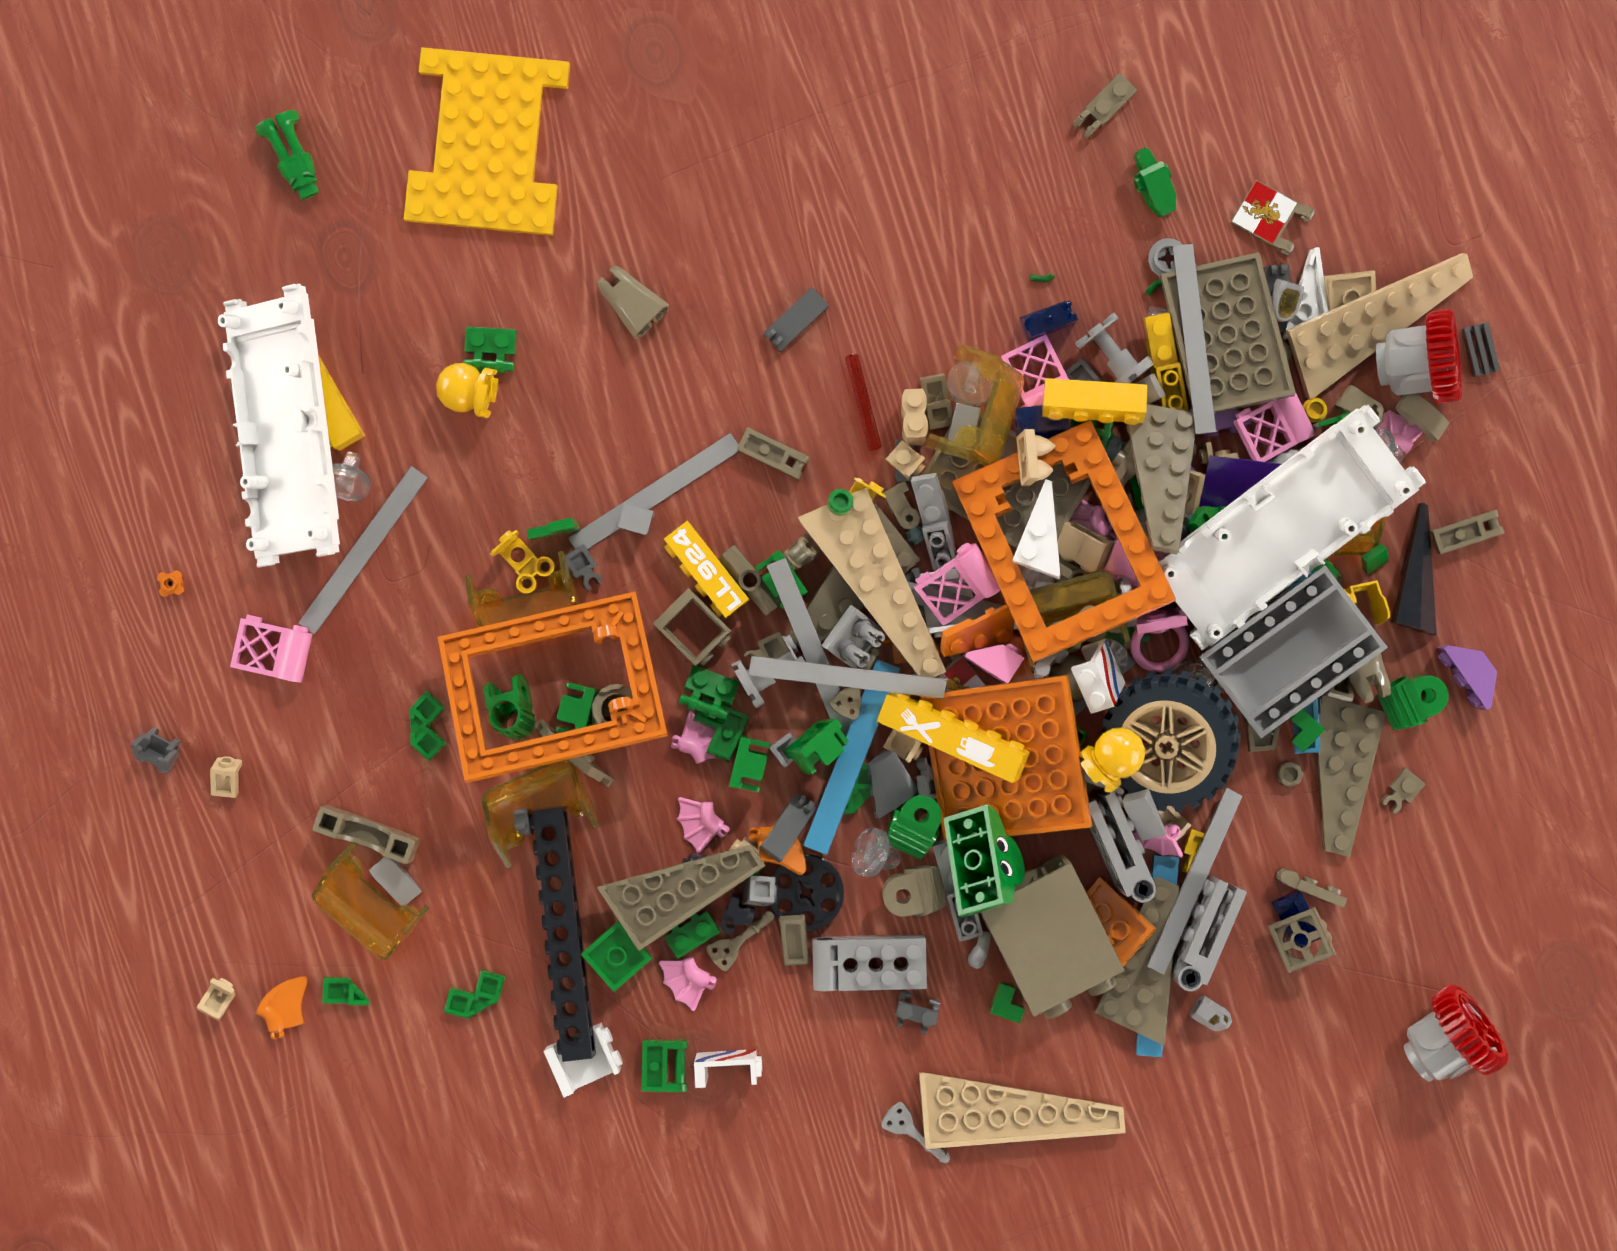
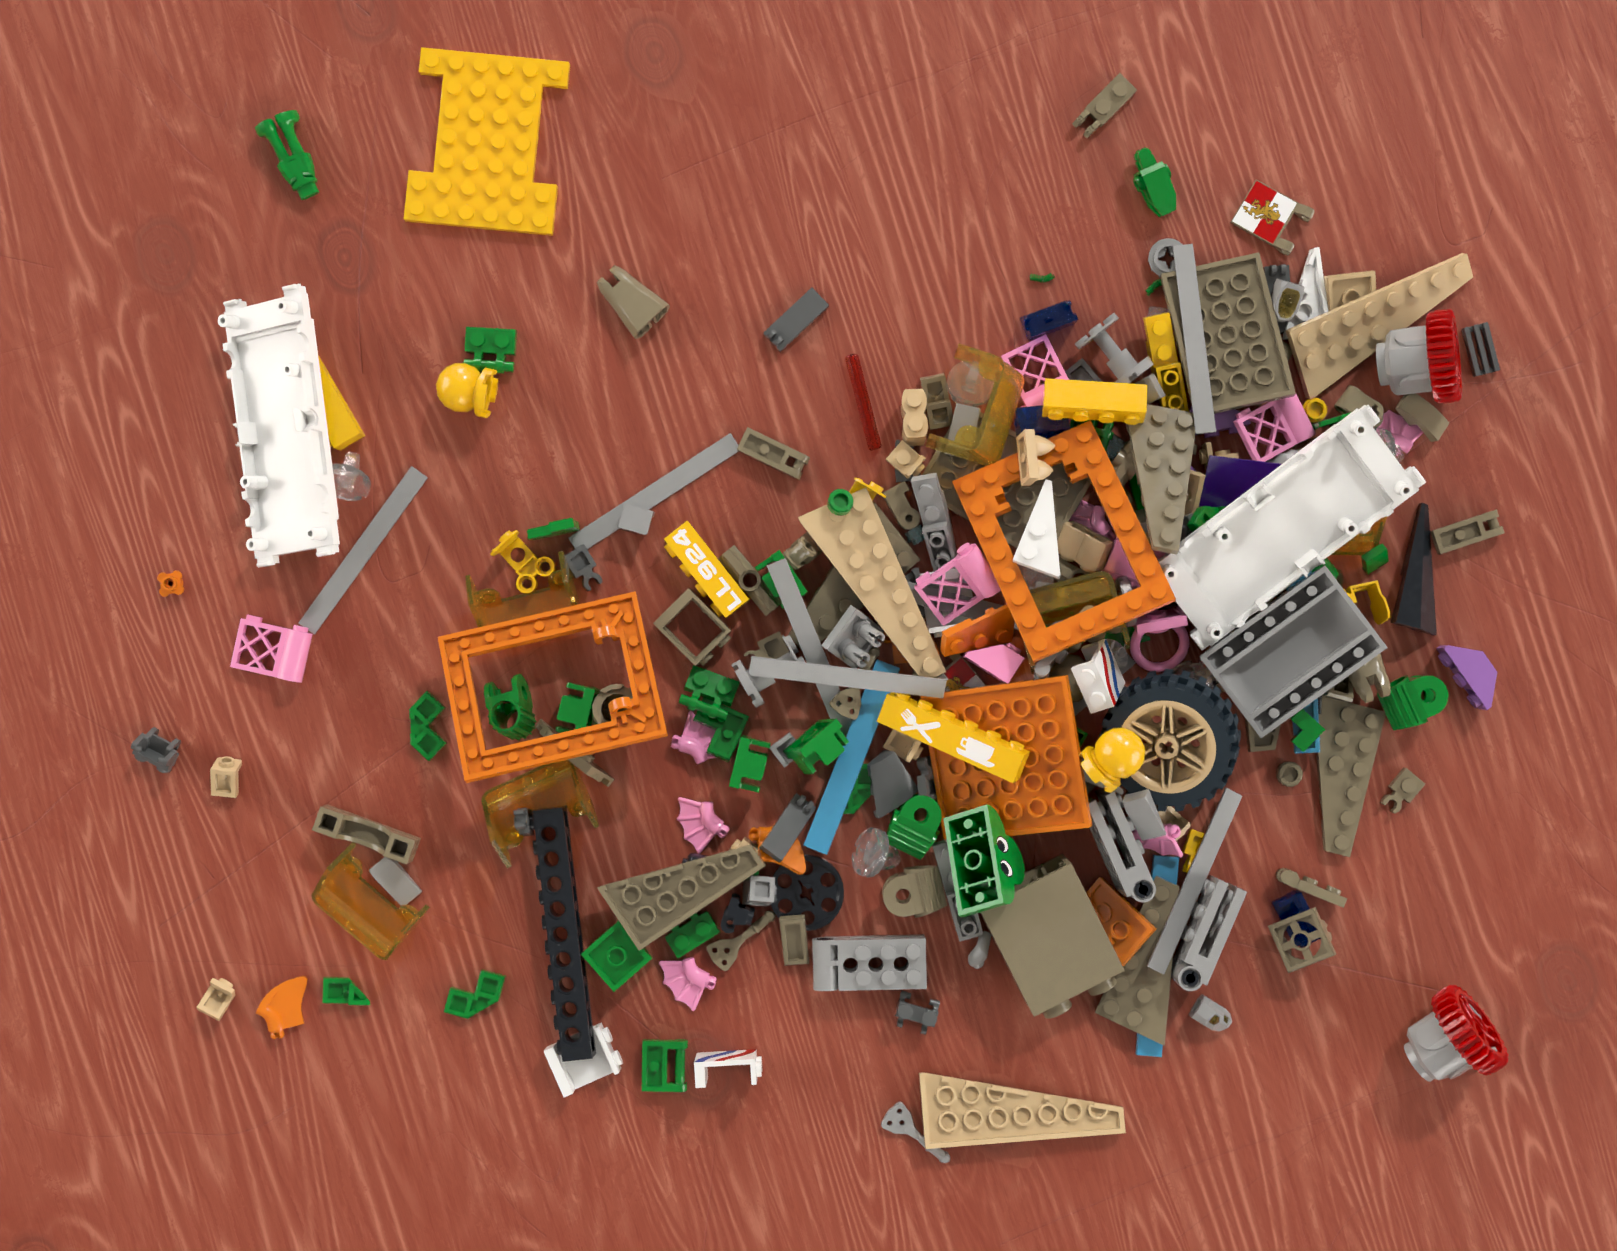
green piece [989,981,1025,1024] -> none

